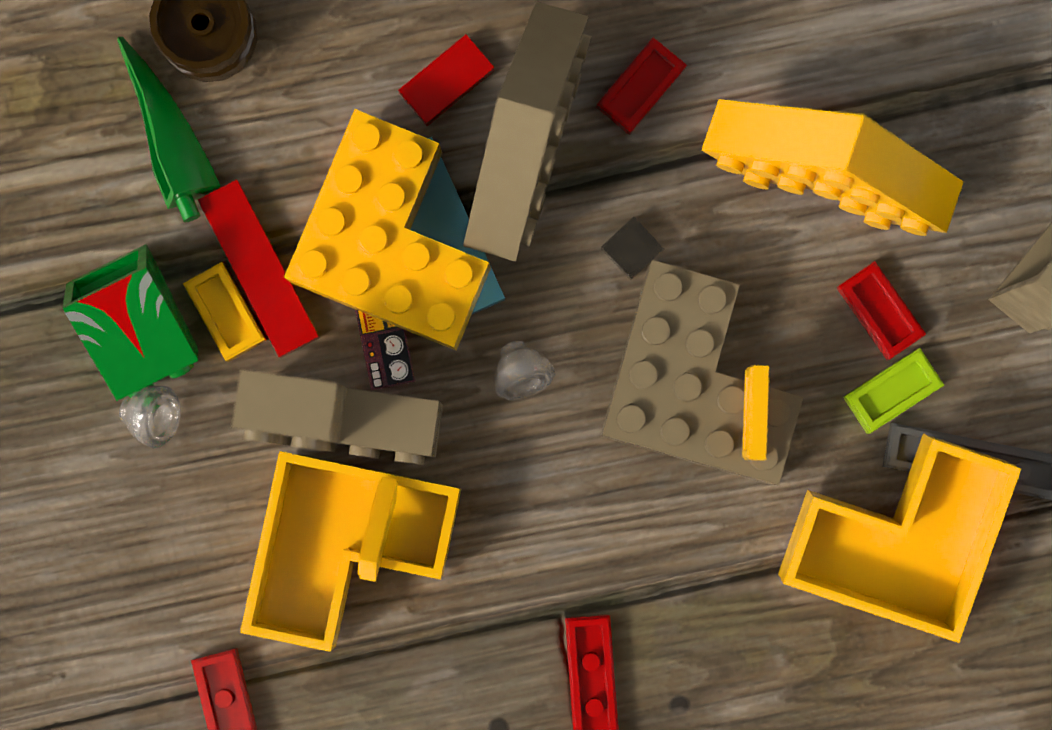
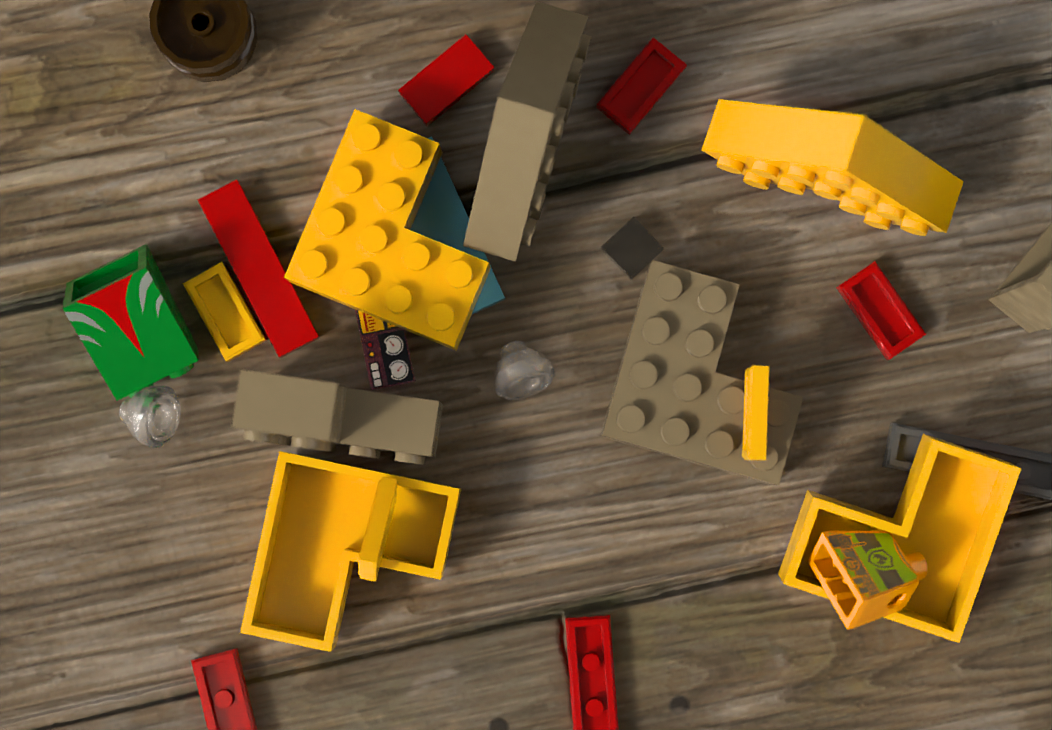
green piece [117,36,221,222] -> none
lime tile [843,348,944,434] -> none
none -> light orange torso [807,531,928,630]

